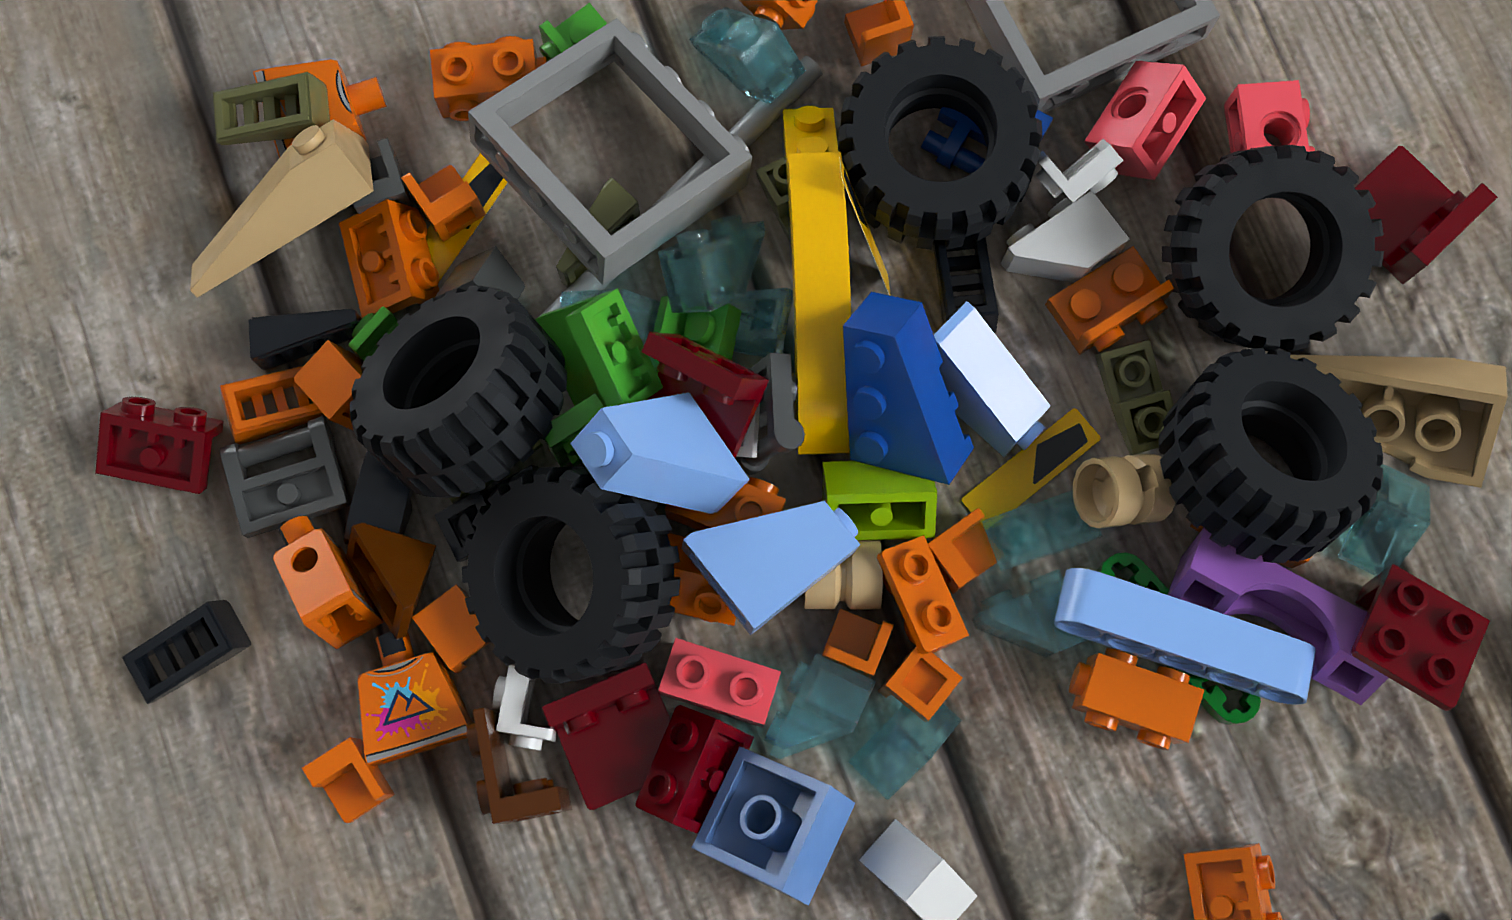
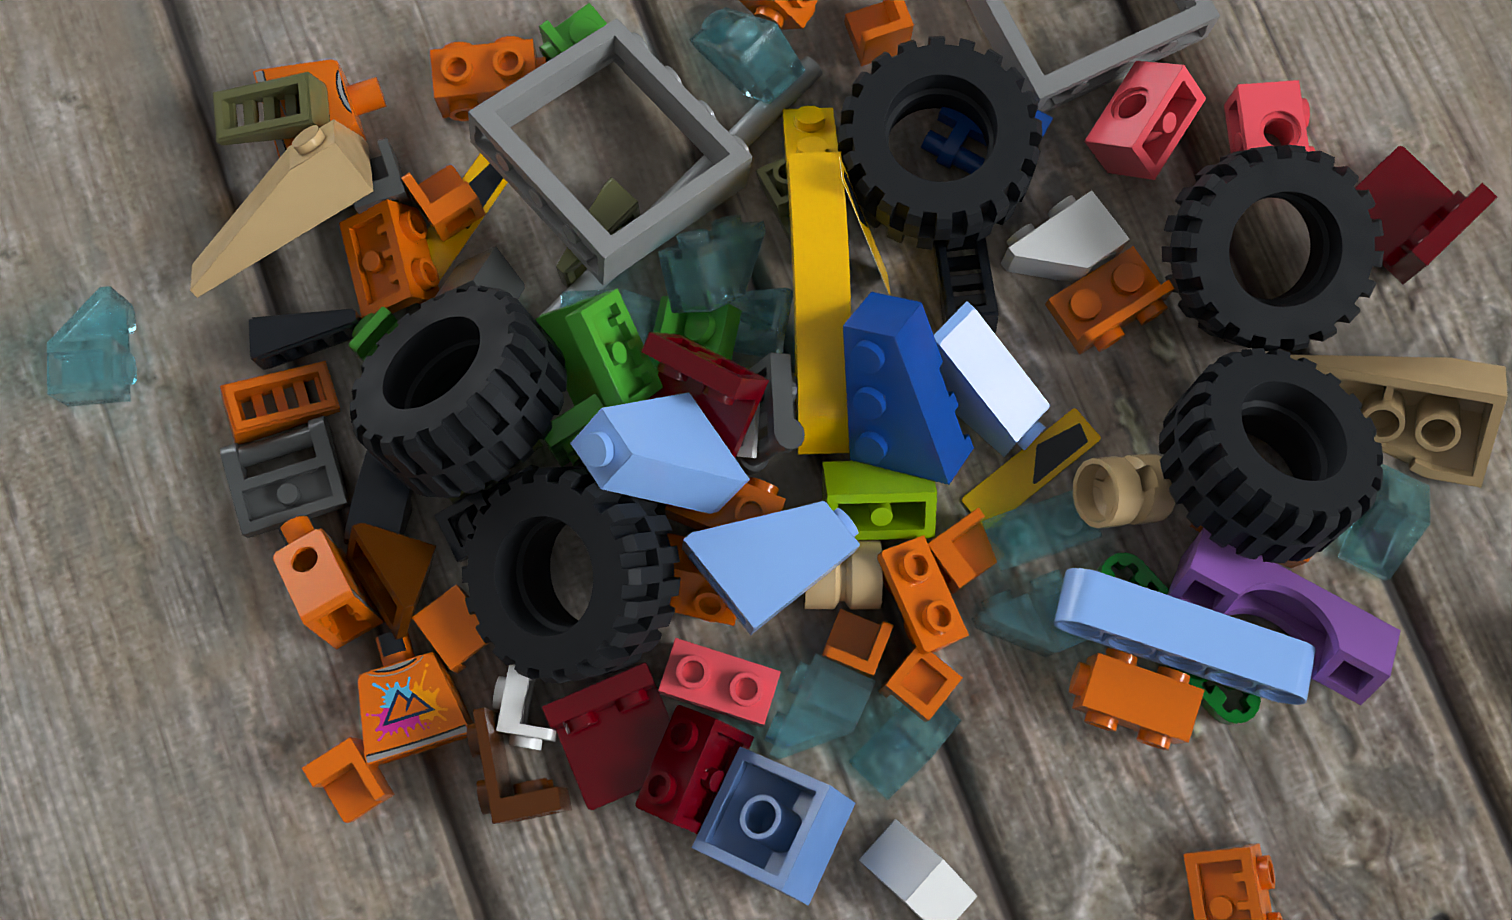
dark red bracket [95,397,224,494] -> none
black slope [122,600,251,704] -> none
orange panel [294,340,363,430] -> none
white bracket [1035,139,1124,203] -> none
olive slope [1095,340,1174,455] -> none
dark red bracket [1351,564,1490,711] -> none
none -> clear light blue slope [47,286,137,407]

